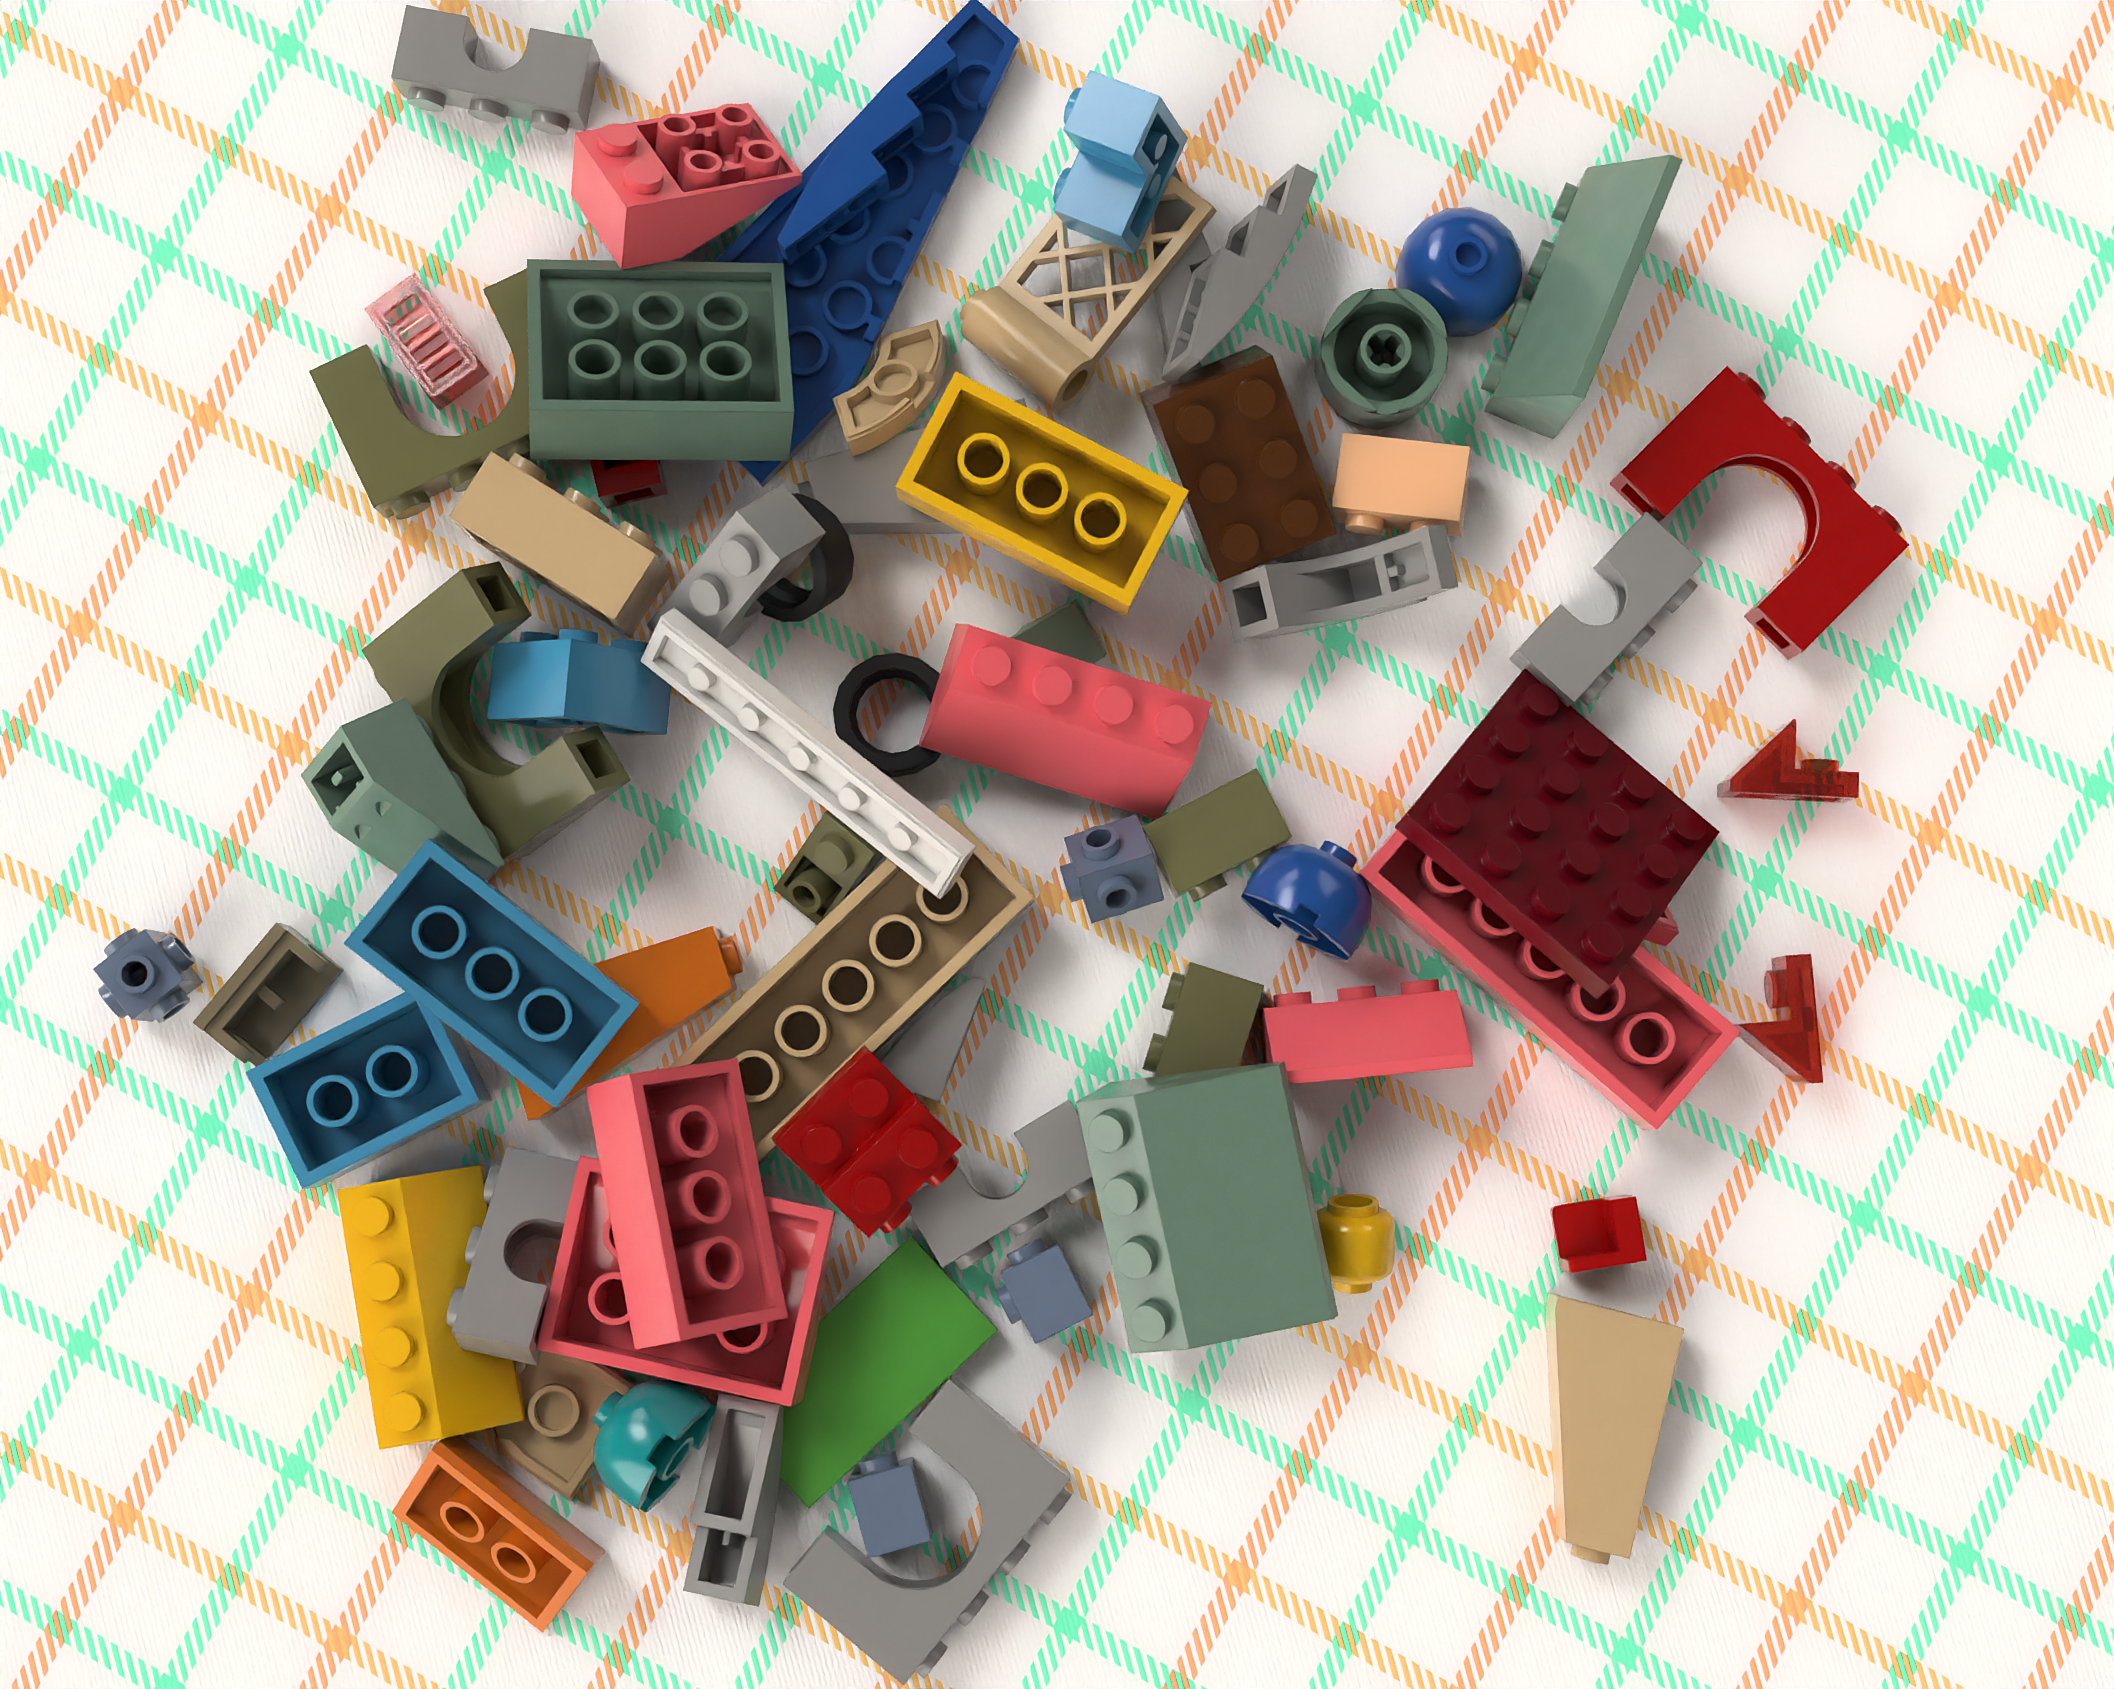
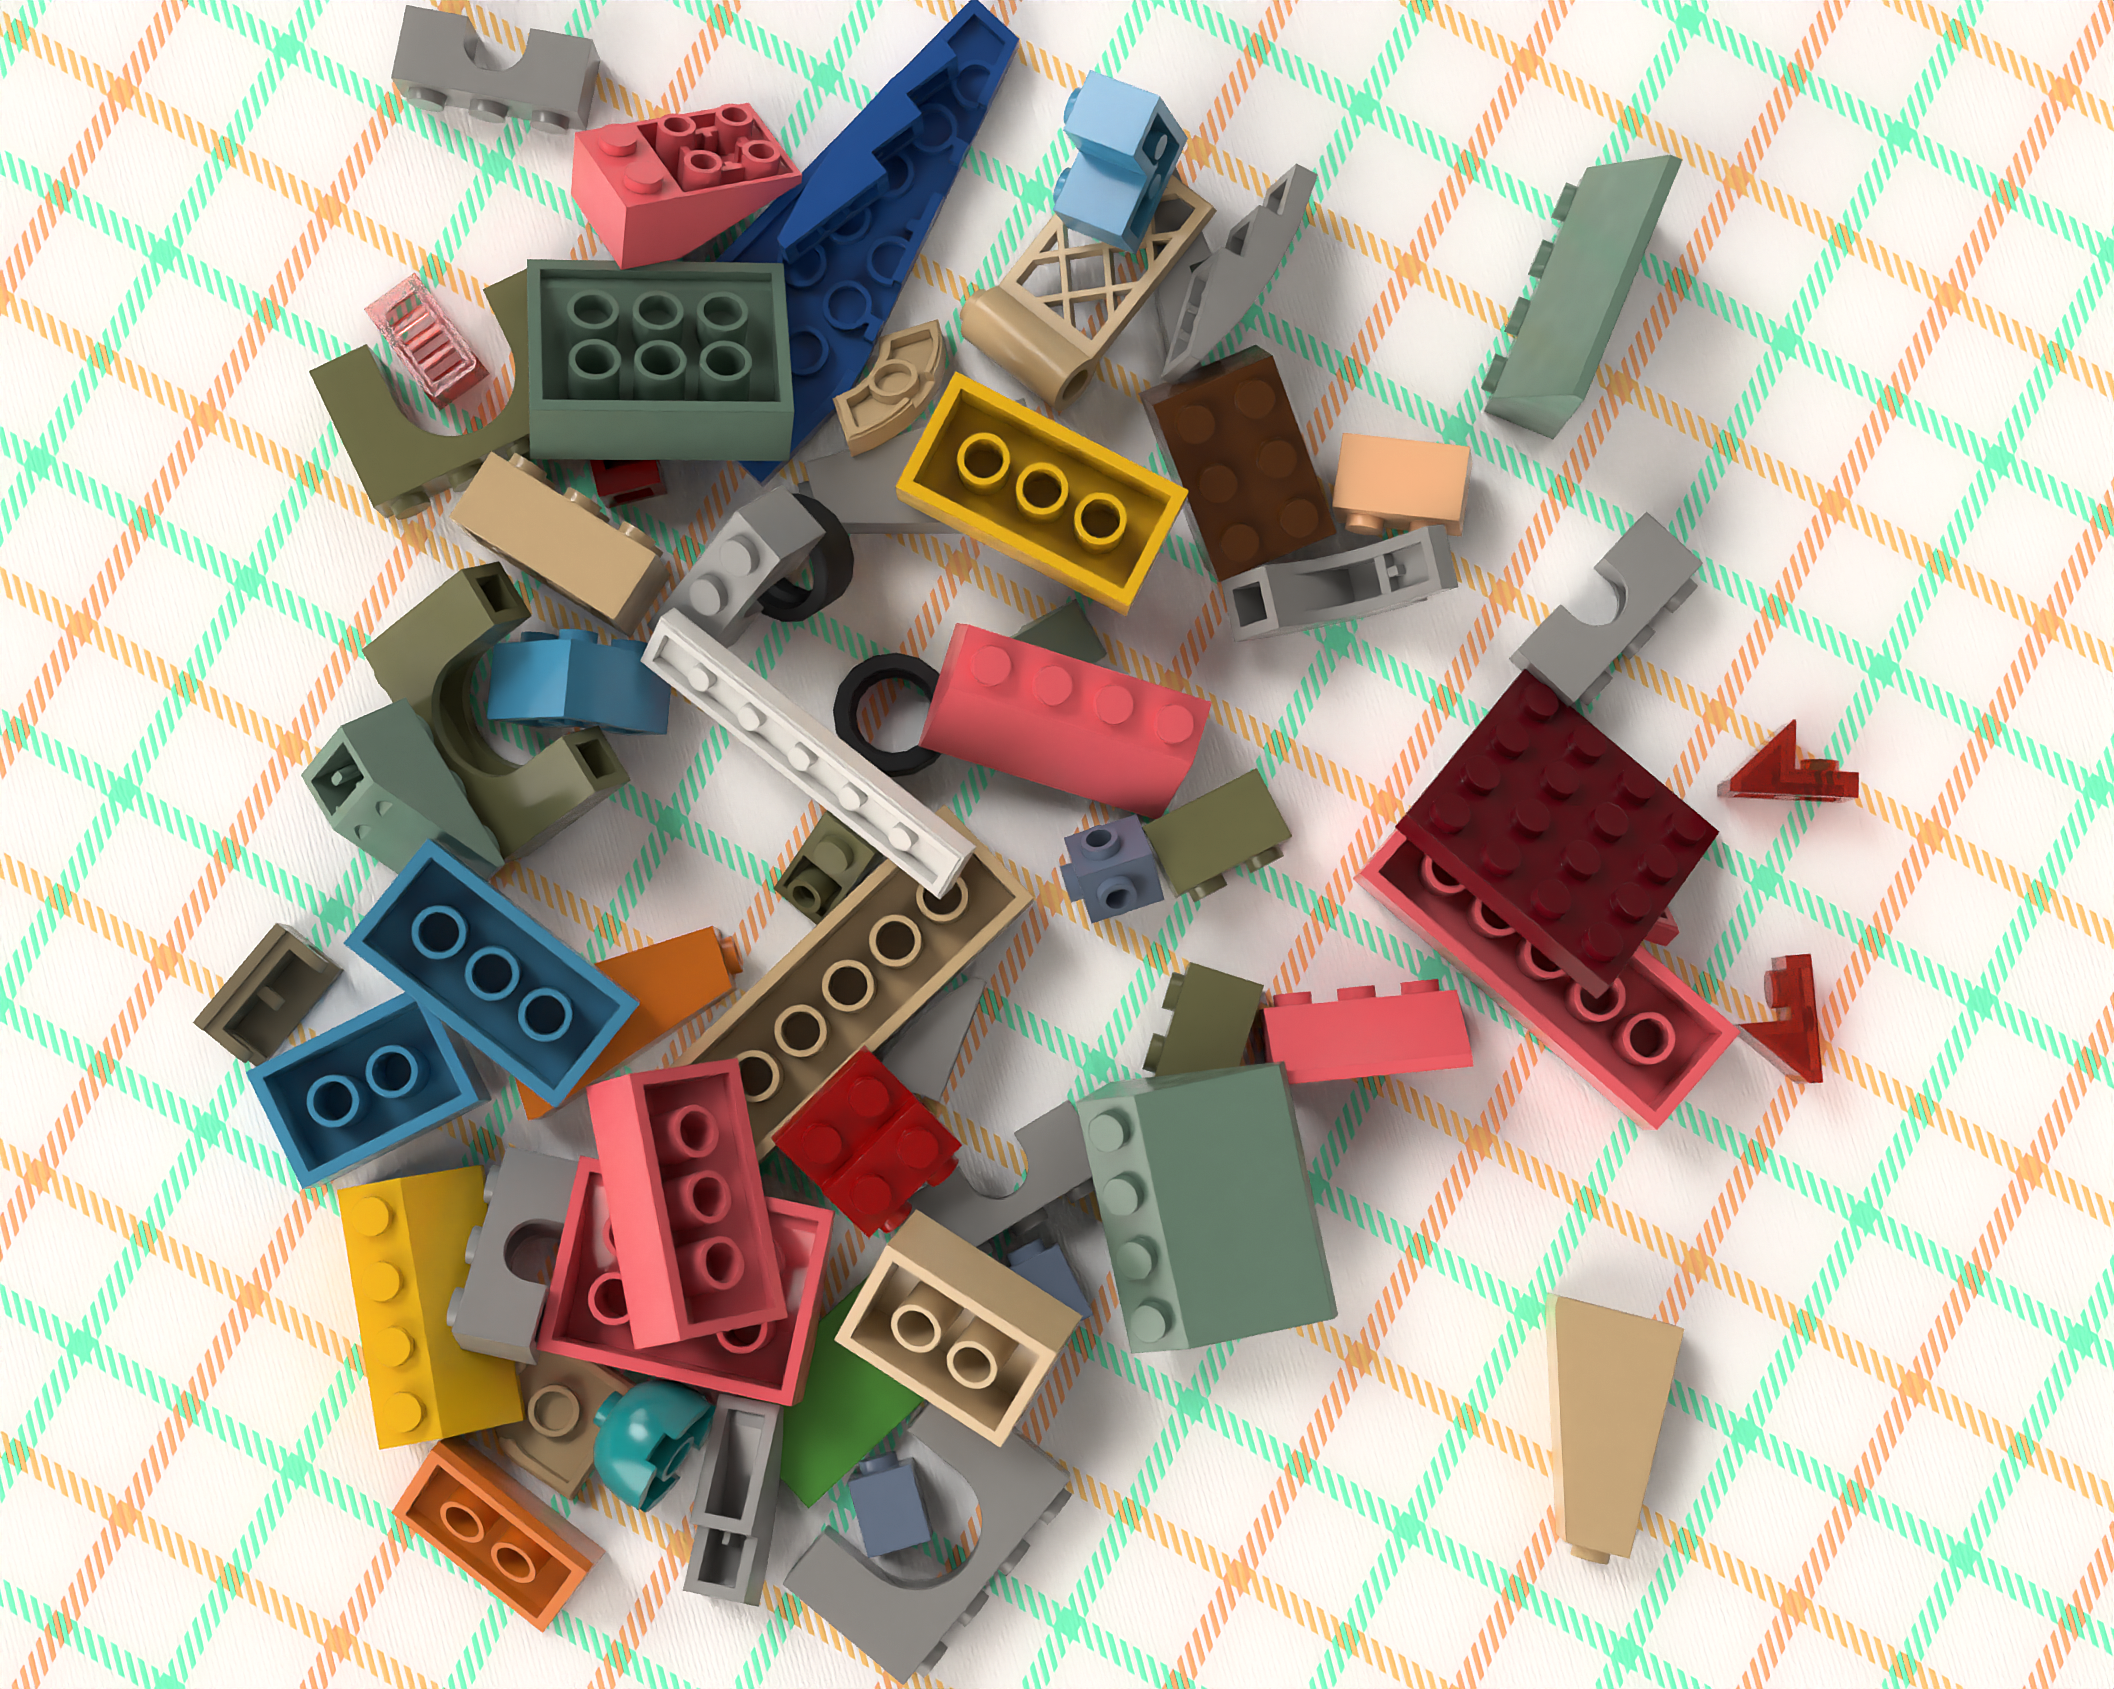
sand blue brick [93,928,204,1023] -> none
blue cylinder [1241,840,1372,961] -> none
sand green brick [1314,287,1448,430] -> none
yellow head [1316,1193,1395,1294] -> none
blue cylinder [1395,207,1522,337] -> none
red panel [1550,1194,1647,1273] -> none
red arch [1609,366,1910,660] -> none
none -> tan brick [834,1209,1082,1448]

